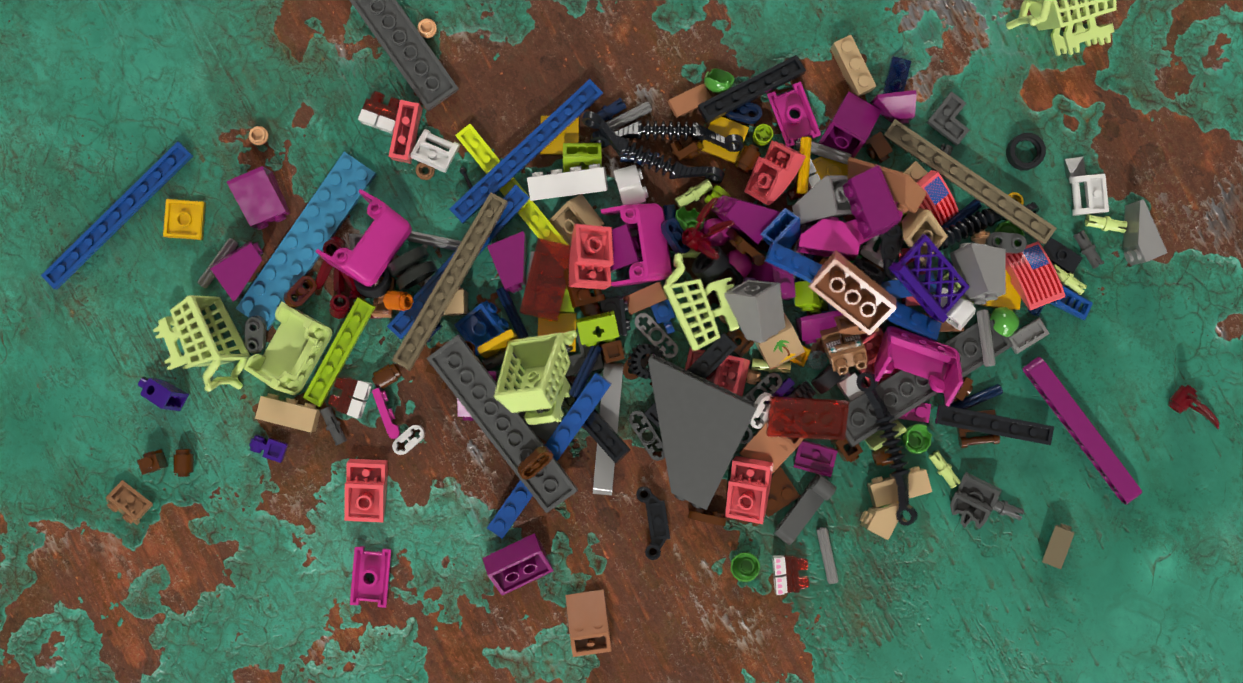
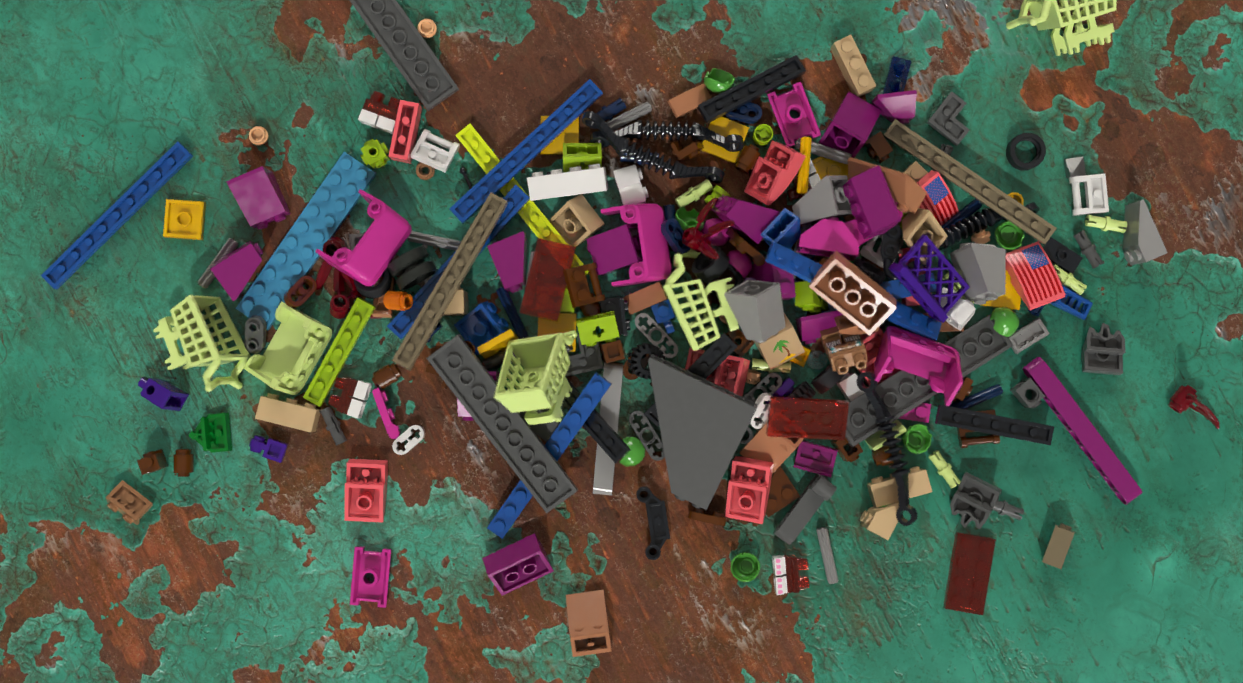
reddish brown plate [517,446,553,479] -> none
coral slope [569,224,614,290] -> none
dark blue axle [569,345,601,398] -> none
light grey axle [977,309,996,367] -> none
dark grey plate [986,232,1027,254] -> none
none -> green slope [188,412,232,453]
none -> lime brick [360,139,391,169]
none -> bright green hair [619,437,645,467]
none -> clear red plate [943,532,996,615]
none -> dark grey brick [1010,378,1045,409]
none -> dark grey plate [1081,323,1126,375]

